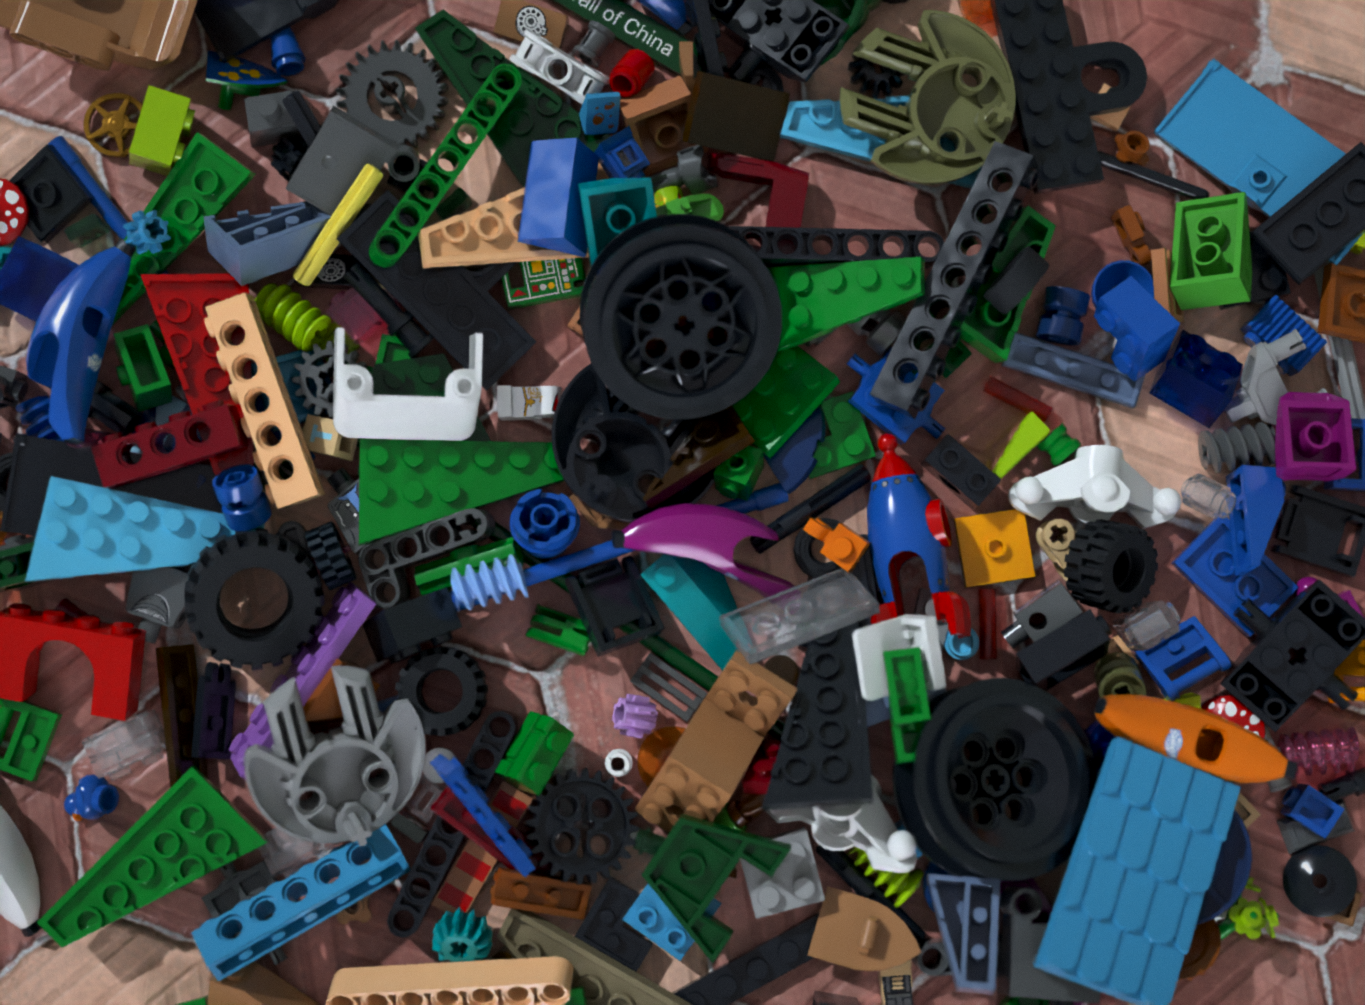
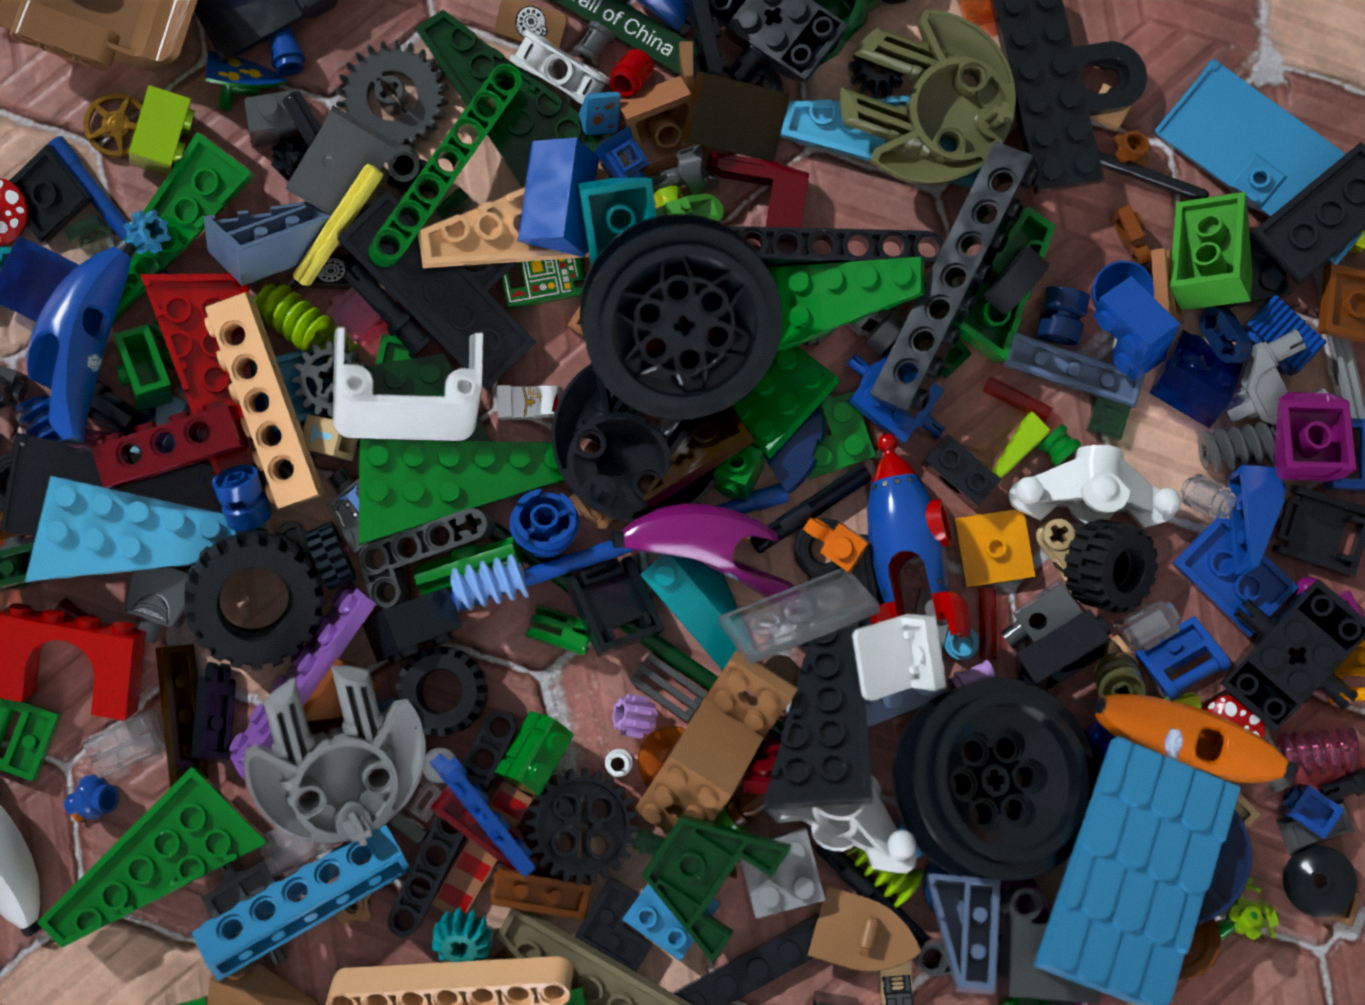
green slope [882,647,931,764] -> none
none -> lavender pin [949,659,997,689]
none -> clear green tile [1086,396,1131,441]
none -> dark blue beam [1199,306,1252,364]

